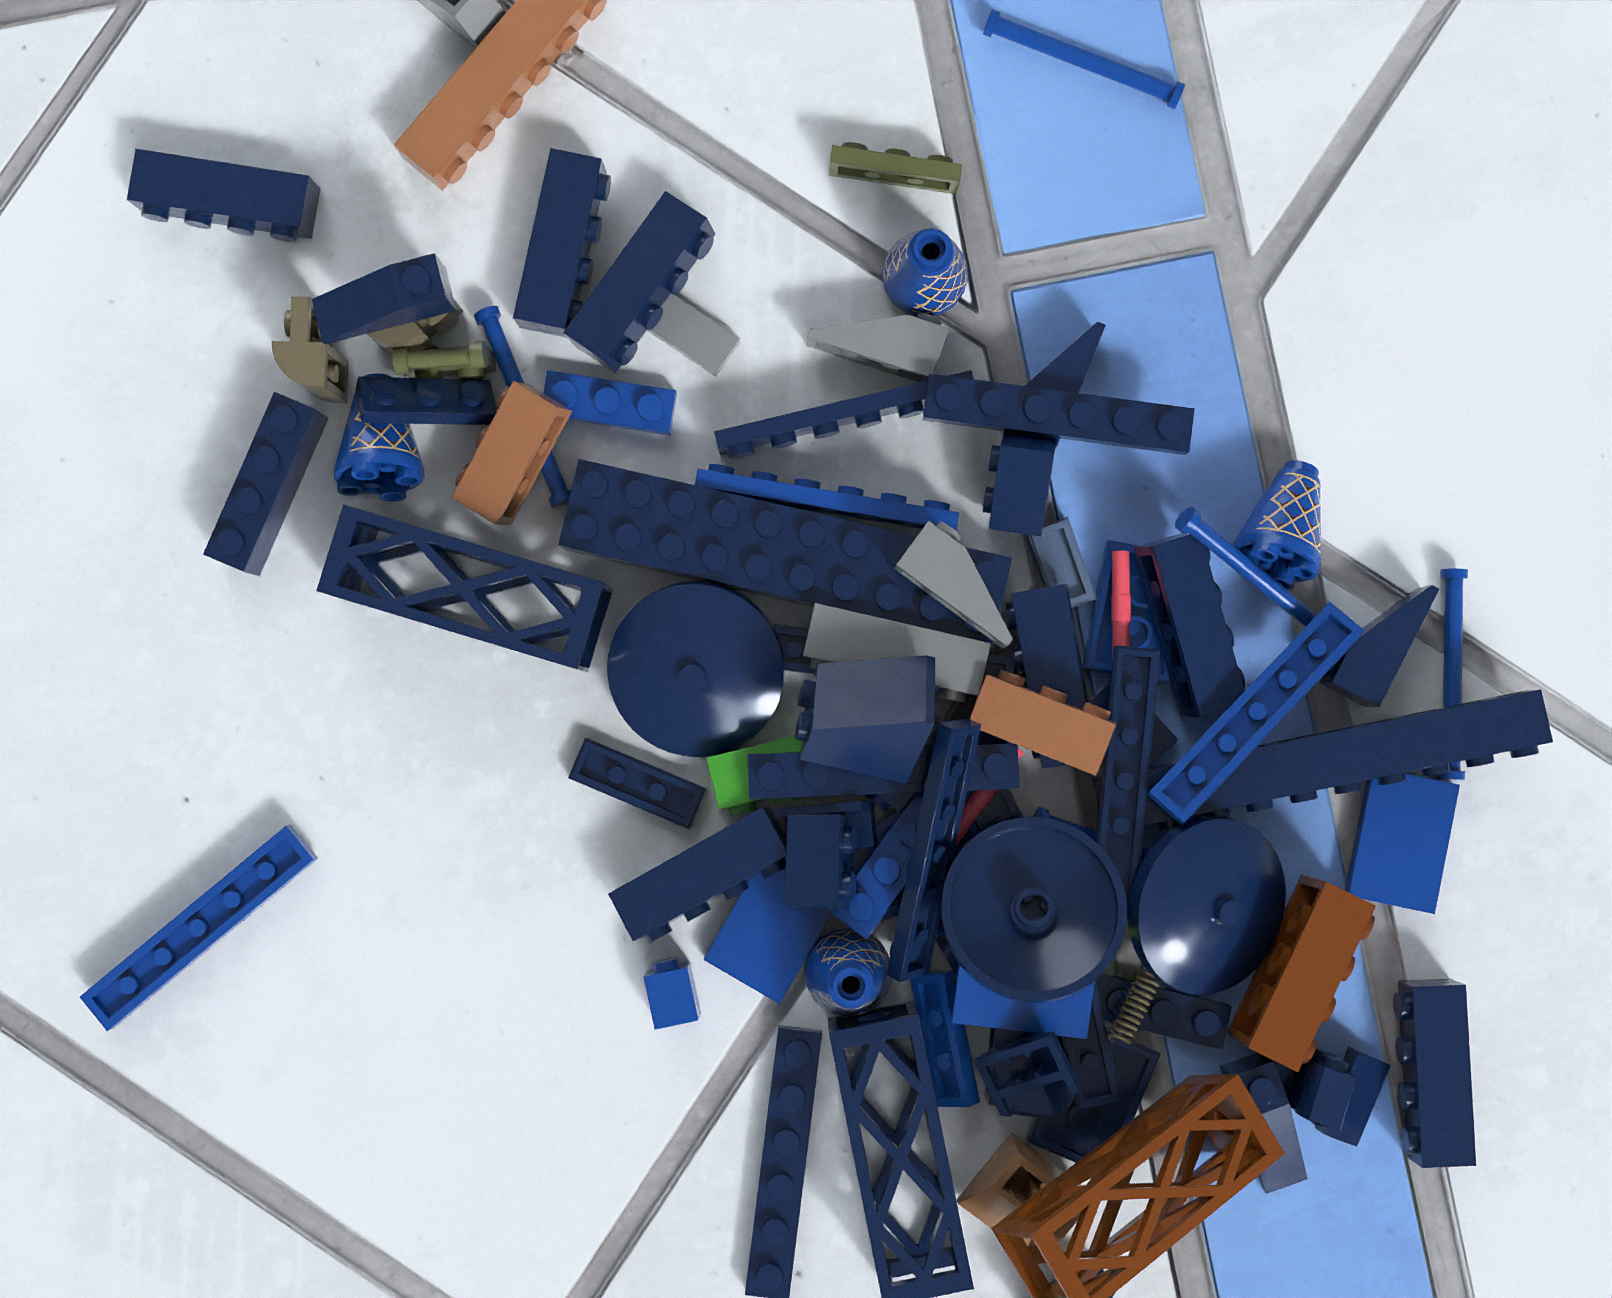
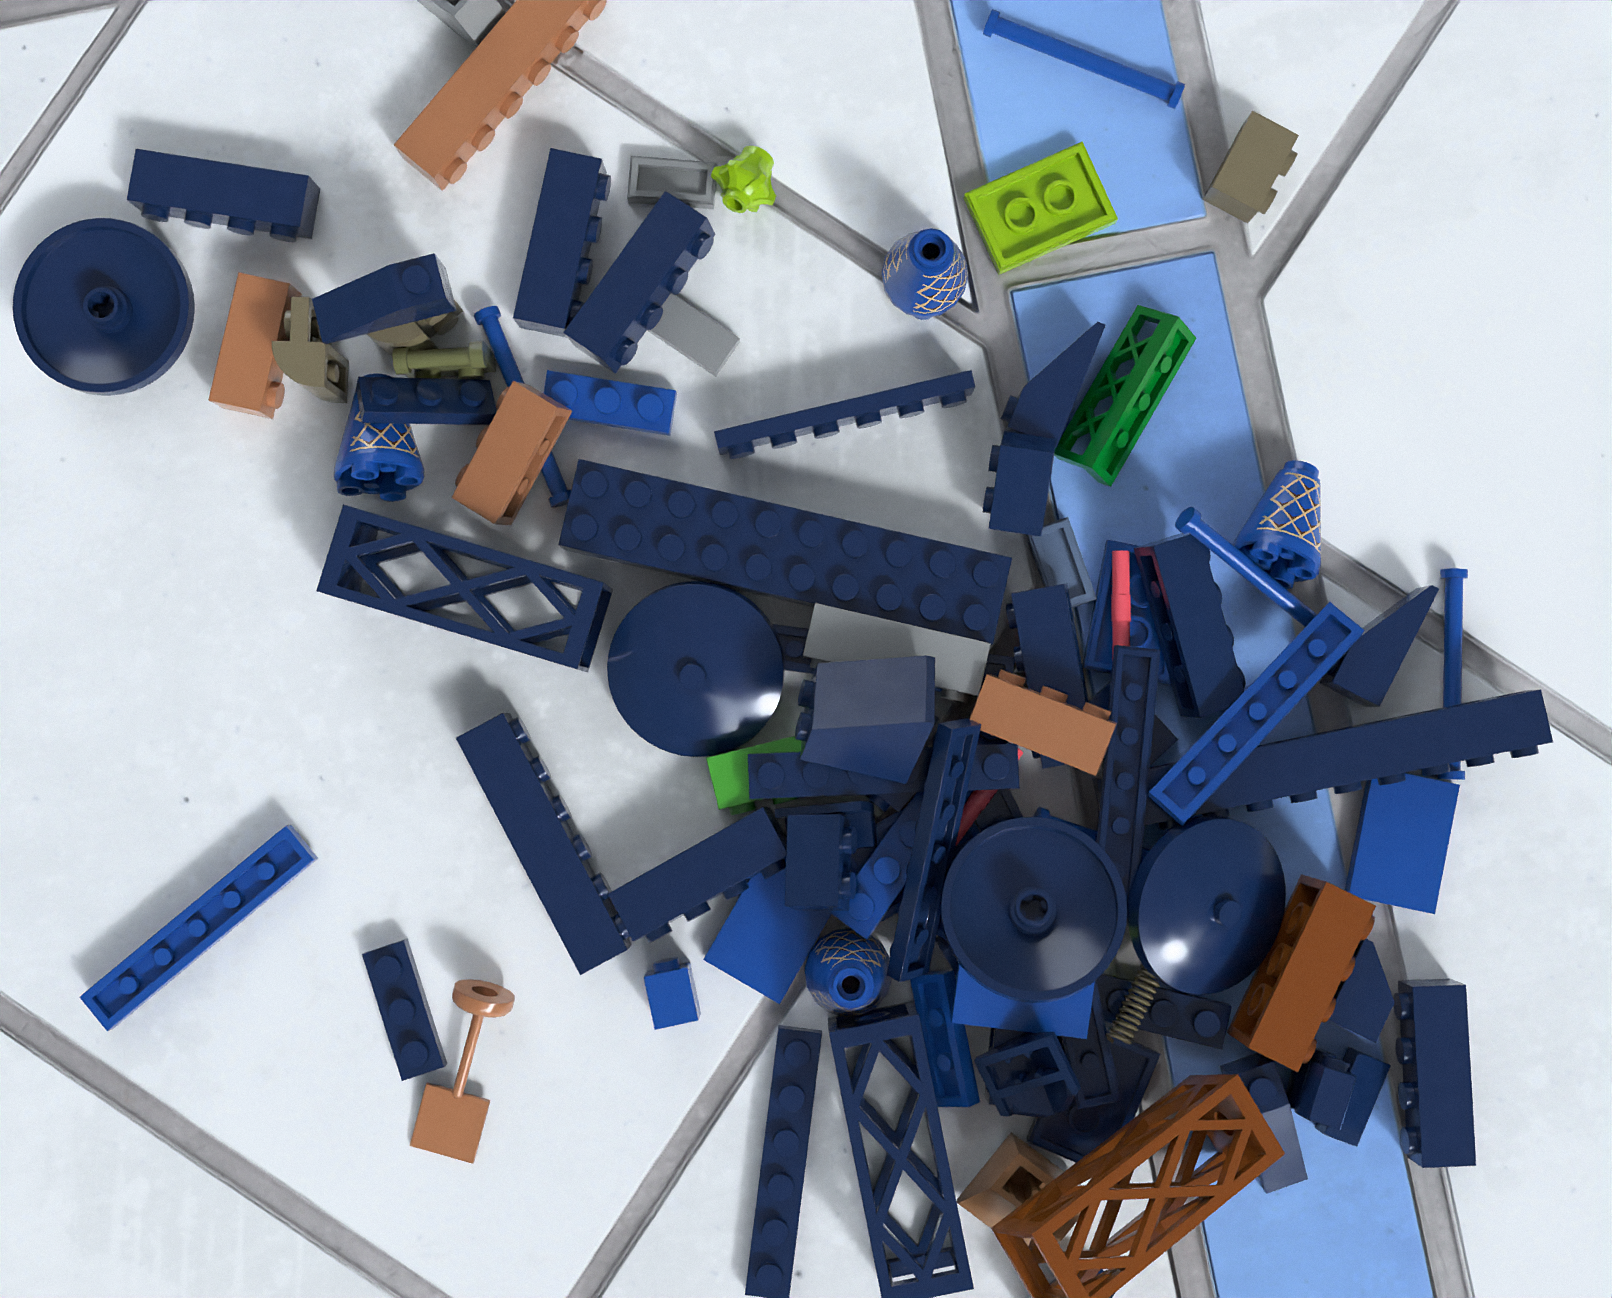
dark blue brick [203,392,329,576] -> none
dark blue tile [568,738,707,829] -> none
blue plate [695,464,959,531] -> none
light grey slope [807,313,949,382] -> none
olive plate [829,142,962,194] -> none
light grey slope [894,521,1013,649] -> none
dark blue plate [922,374,1195,455] -> none
none -> dark blue dish [13,218,195,396]
none -> nougat brick [208,272,302,419]
none -> dark blue plate [362,938,447,1081]
none -> nougat piece [410,979,515,1164]
none -> dark blue brick [456,713,632,975]
none -> light grey tile [627,156,718,209]
none -> lime rock [711,145,776,213]
none -> lime tile [963,141,1118,275]
none -> green fence [1054,305,1196,487]
none -> dark tan brick [1202,111,1299,224]
none -> dark blue slope [1329,939,1395,1043]

